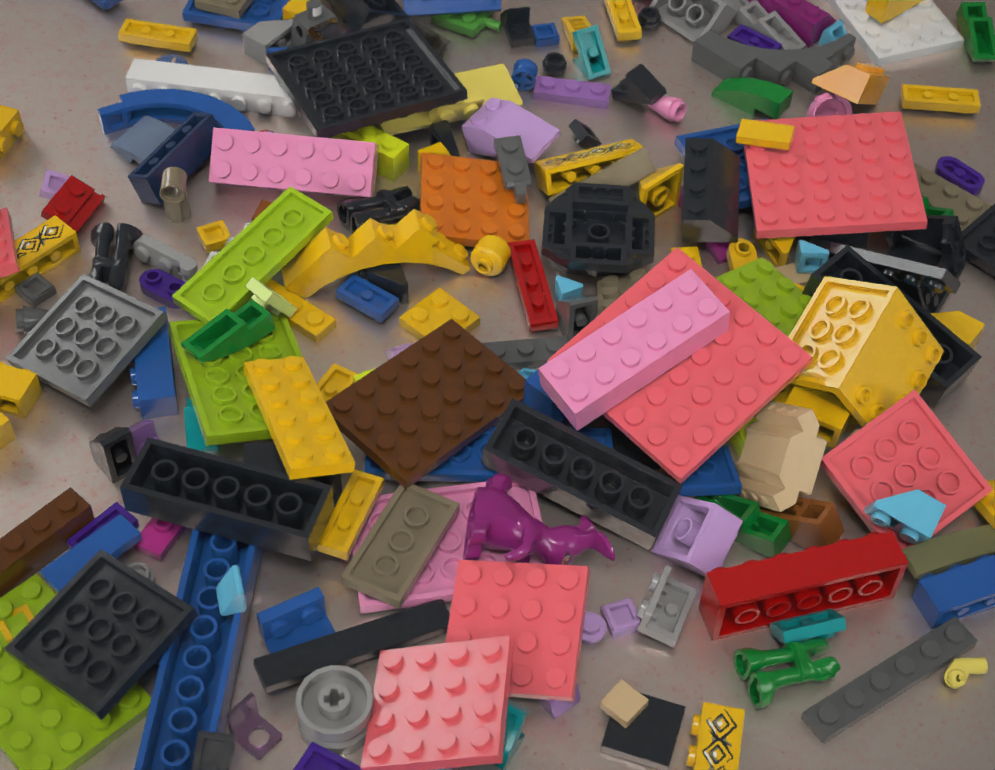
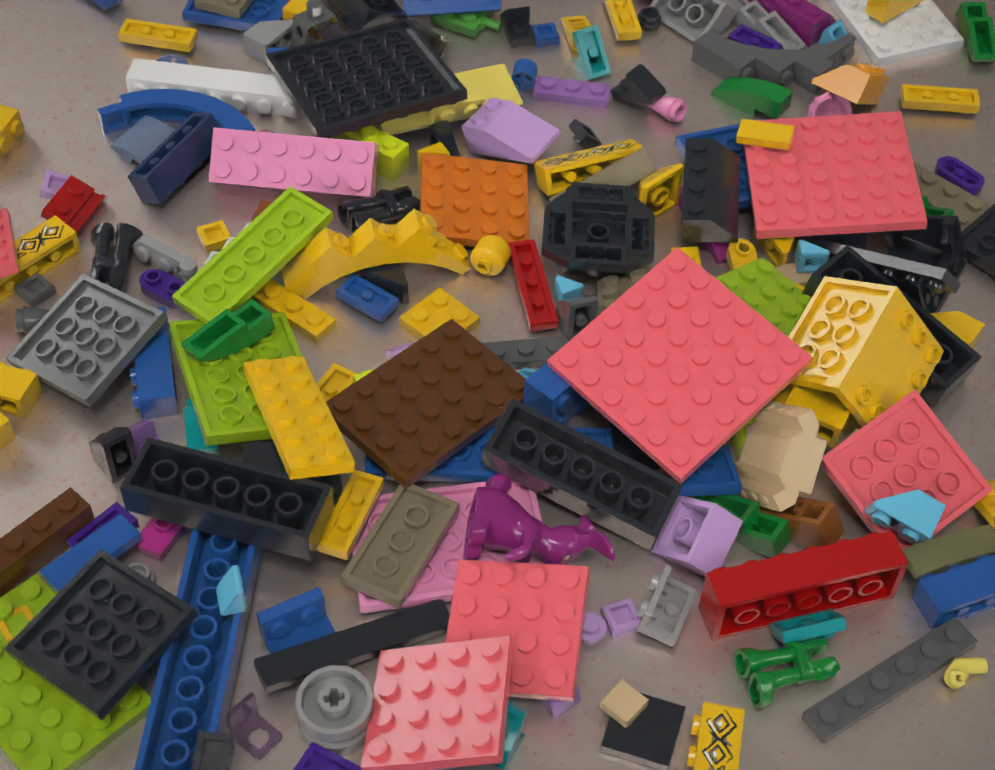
dark tan piece [160,167,191,223] -> none
yellowish green plate [245,277,298,318] -> none
dark grey hinge [494,135,531,204] -> none
bright pink brick [538,269,730,431] -> none
black plate [542,52,567,75] -> none

